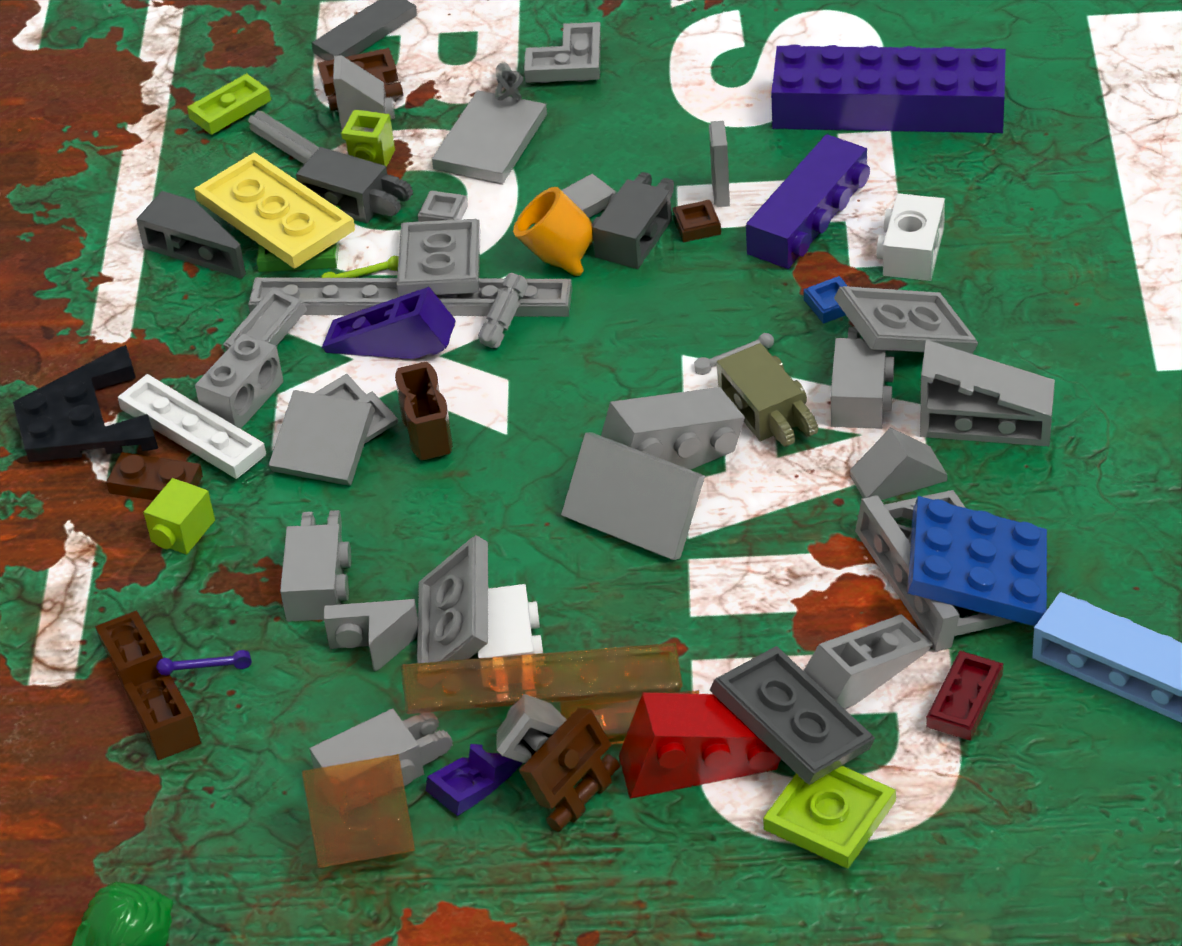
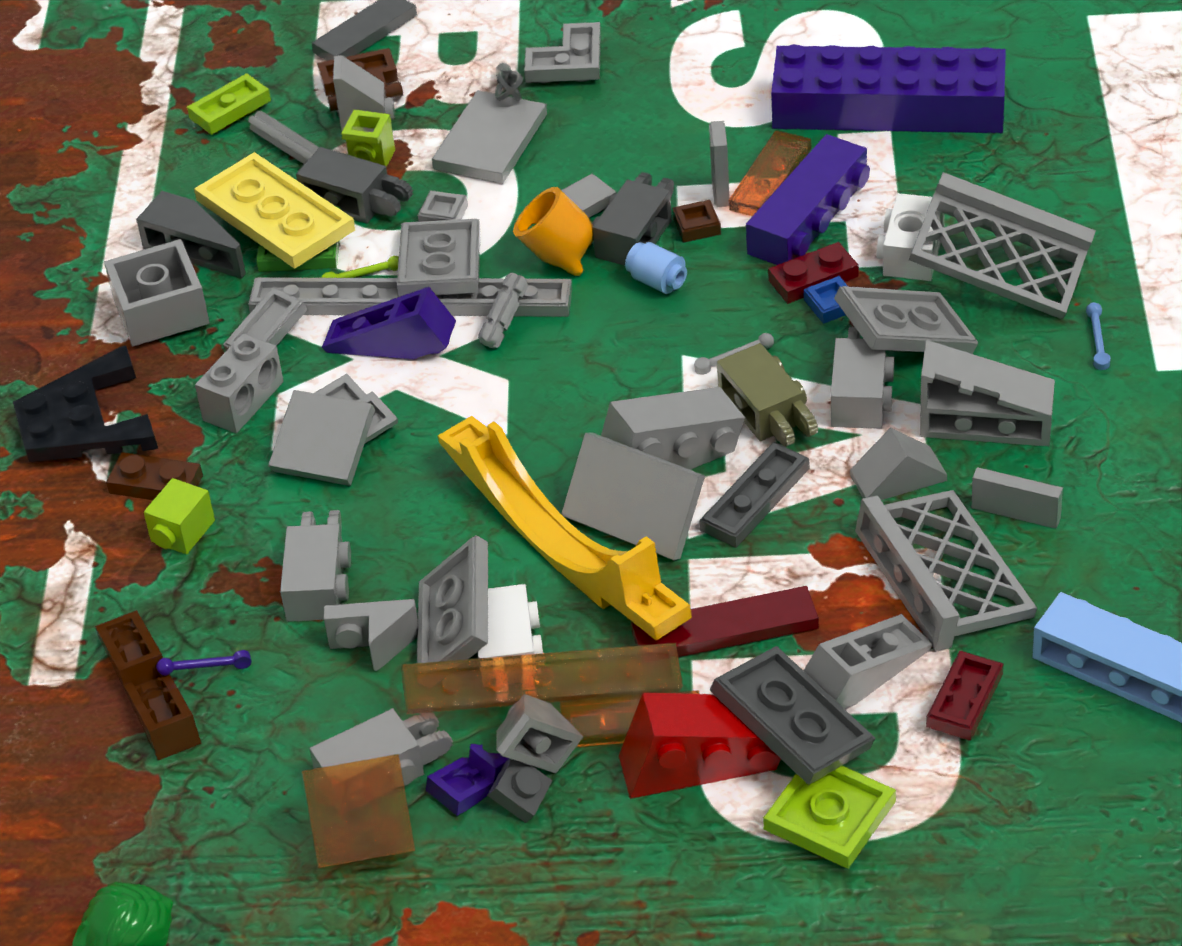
white plate [117,374,266,479] -> none
reddish brown brick [395,361,453,461] -> none
reddish brown plate [519,707,620,832] -> none
blue plate [908,496,1047,626] -> none
none -> light grey brick [104,239,210,346]
none -> yellow slope [438,416,692,641]
none -> dark grey plate [487,758,553,823]
none -> light blue brick [625,242,687,294]
none -> dark red tile [631,586,819,665]
none -> dark grey tile [699,442,810,548]
none -> clear orange tile [729,130,811,216]
none -> dark red plate [768,242,859,304]
none -> light grey fence [909,172,1096,320]
none -> light grey tile [971,467,1063,529]
none -> medium blue hinge [1086,302,1110,370]

